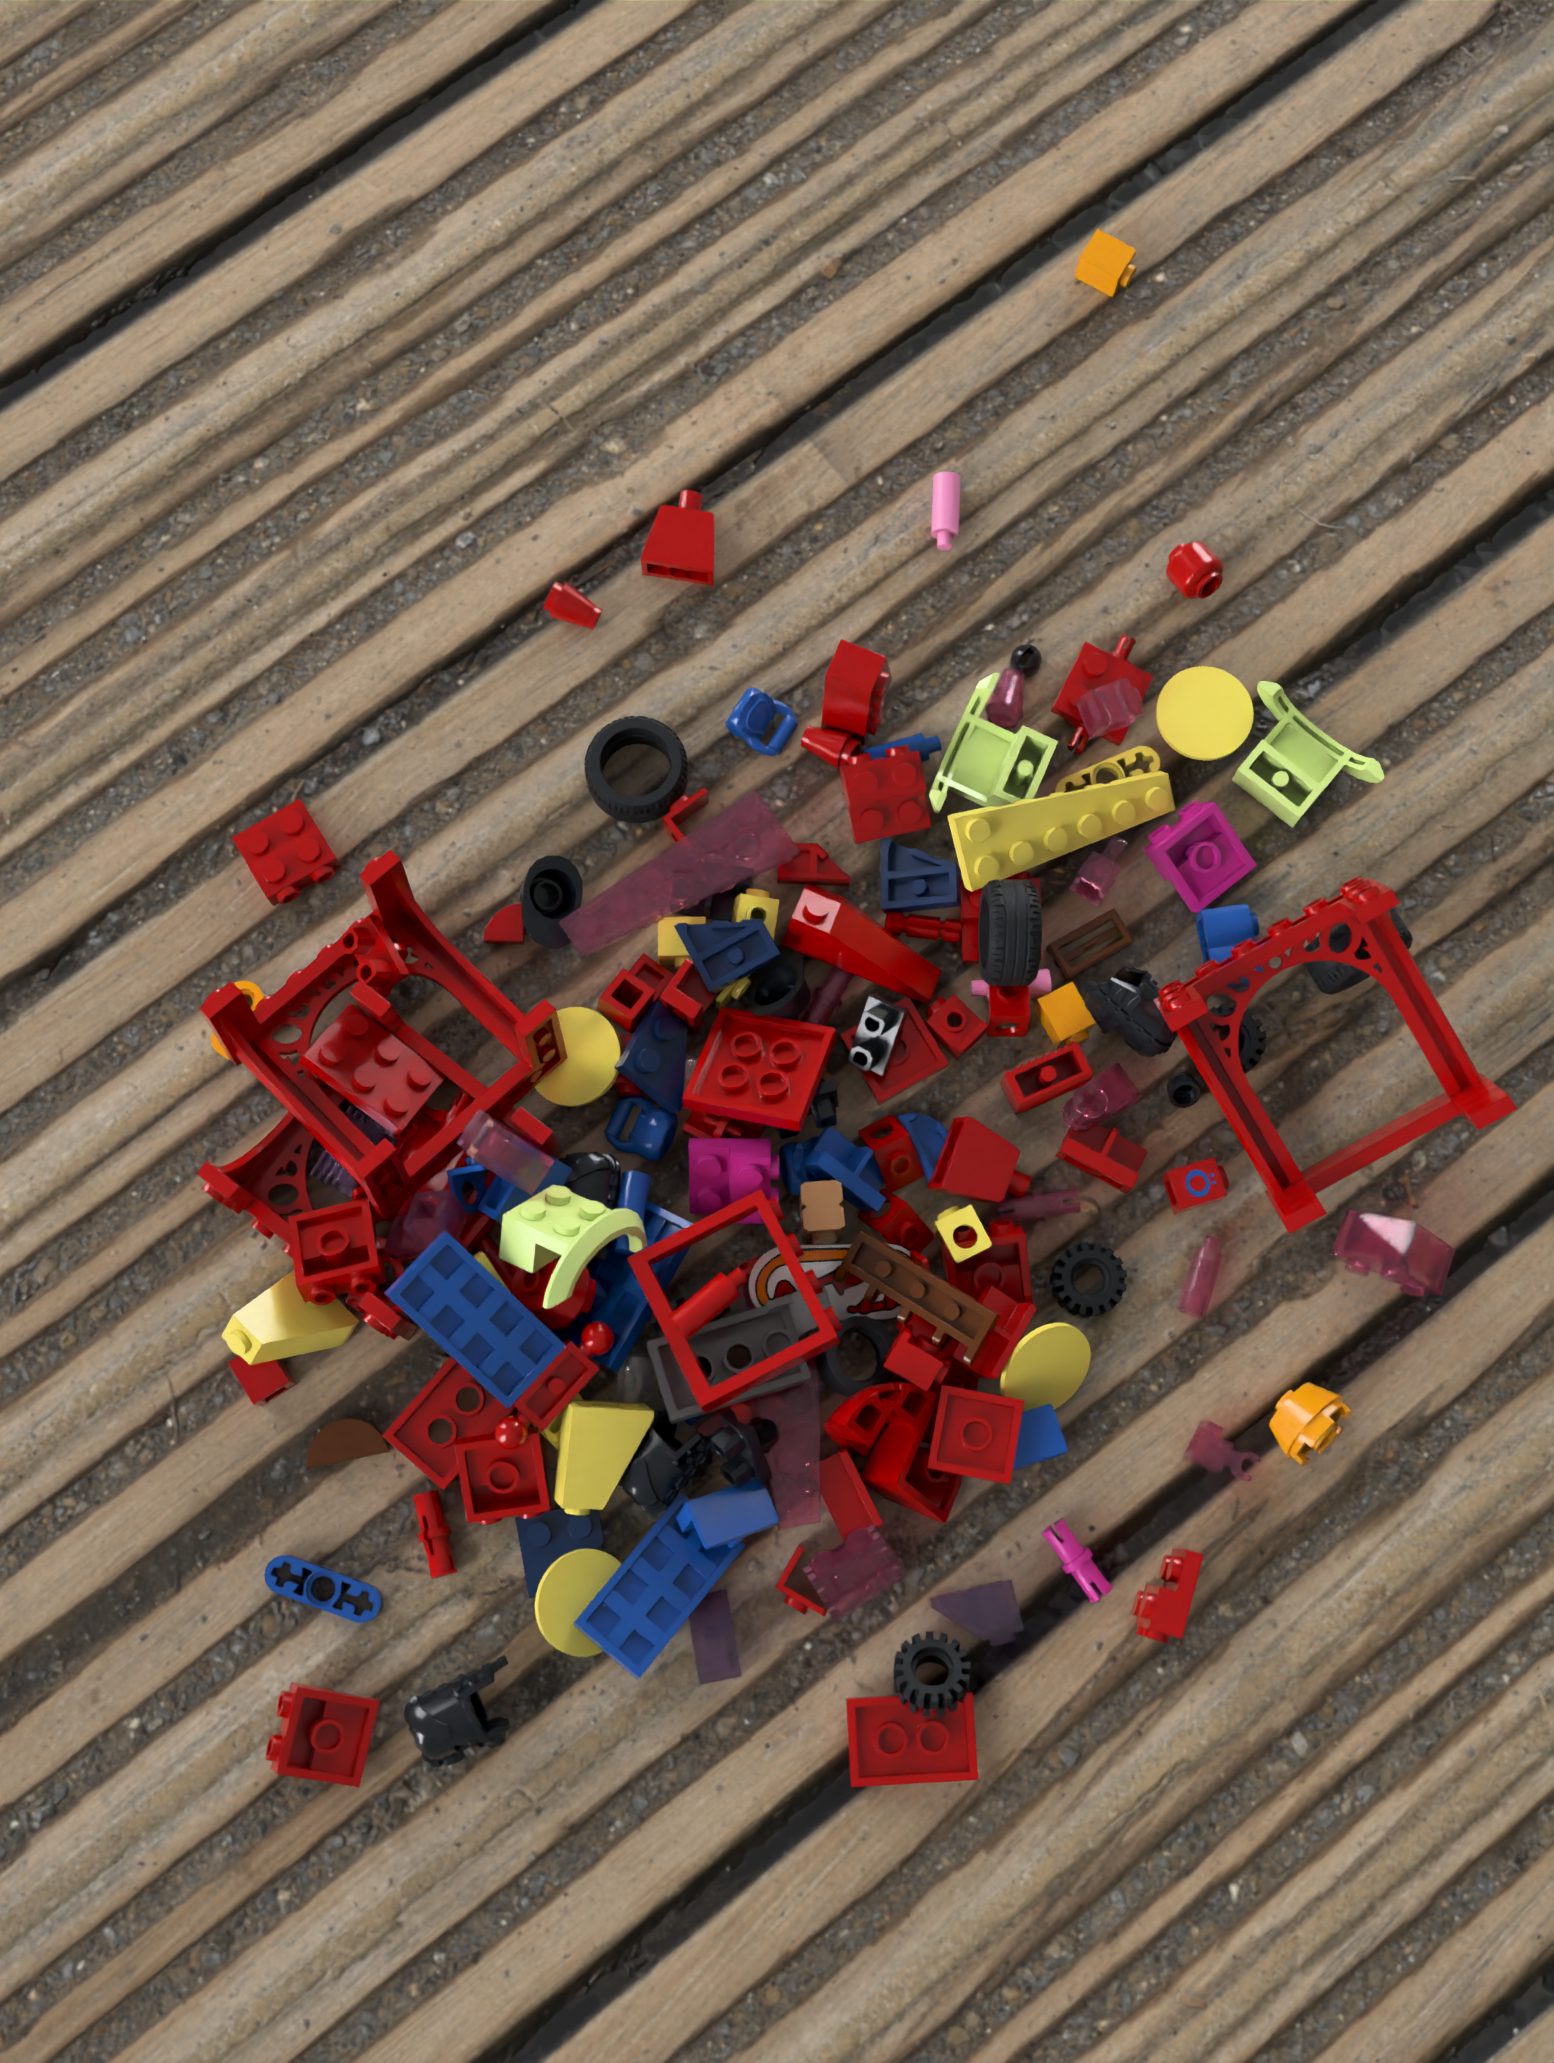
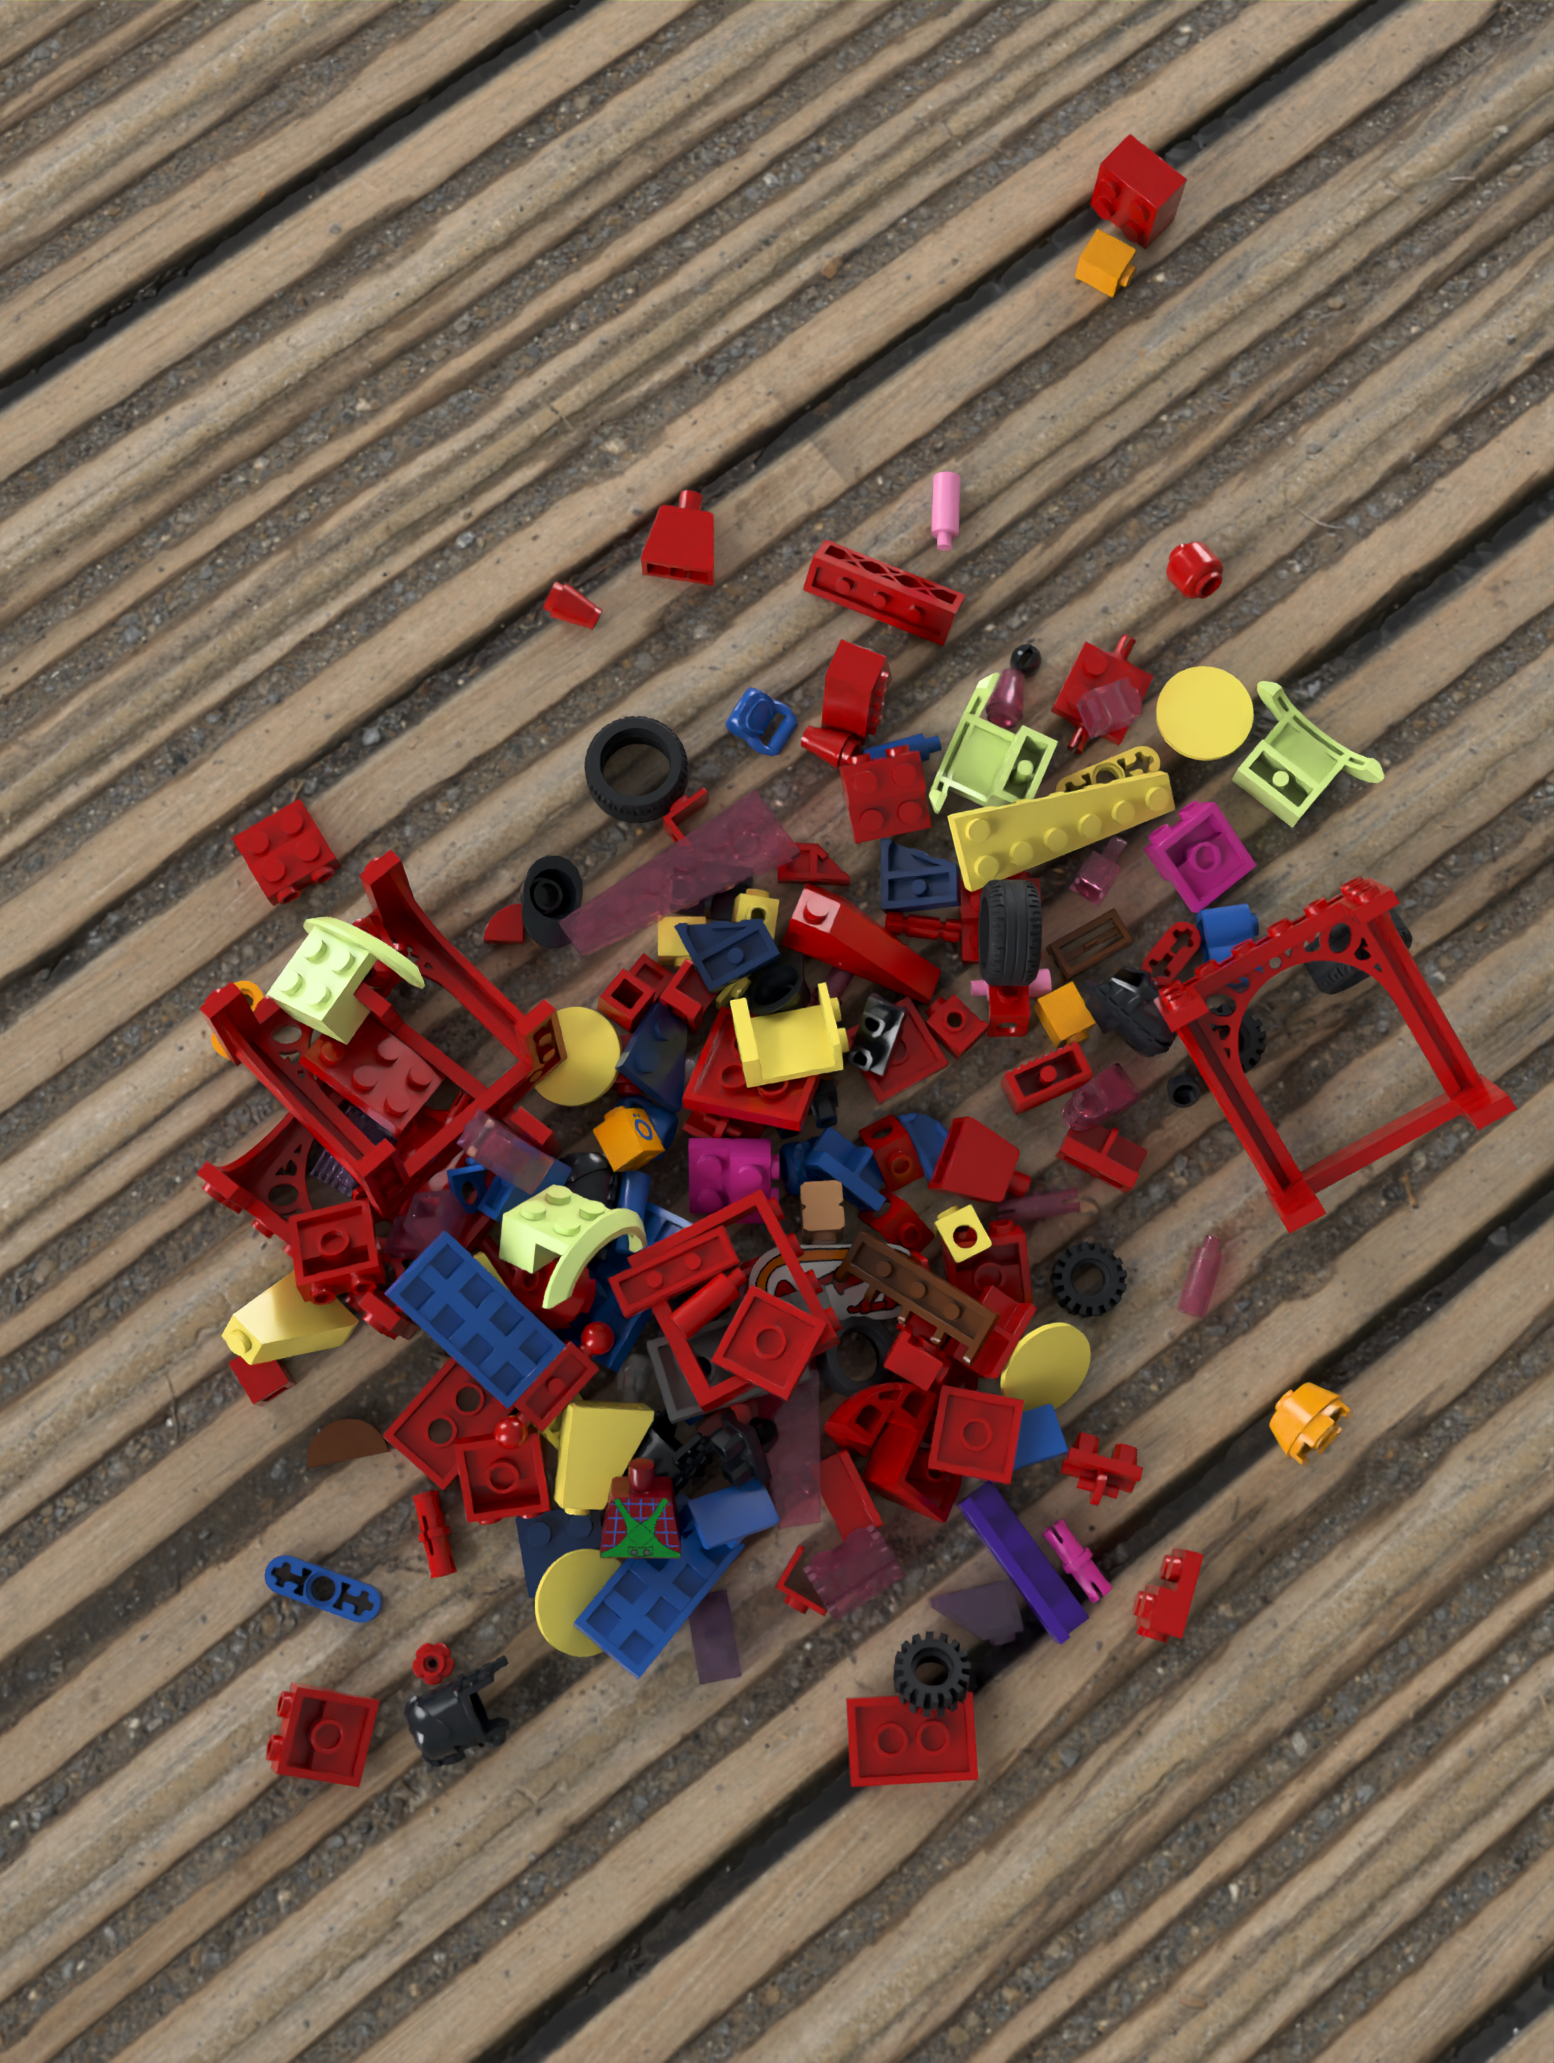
red brick [1161,1157,1229,1215] -> none
clear pink piece [1182,1420,1261,1481] -> none
clear pink brick [1331,1209,1456,1297] -> none
none -> yellowish green piece [266,917,425,1045]
none -> red plate [412,1643,454,1685]
none -> light orange brick [593,1106,665,1172]
none -> dark red torso [600,1458,682,1558]
none -> red tile [608,1225,741,1319]
none -> red plate [711,1284,828,1402]
none -> light yellow panel [730,983,849,1088]
none -> red fence [803,539,966,646]
none -> dark purple fence [956,1481,1090,1645]
none -> red hips [1060,1432,1143,1506]
none -> red brick [1090,134,1187,250]
none -> red beam [1139,922,1201,989]

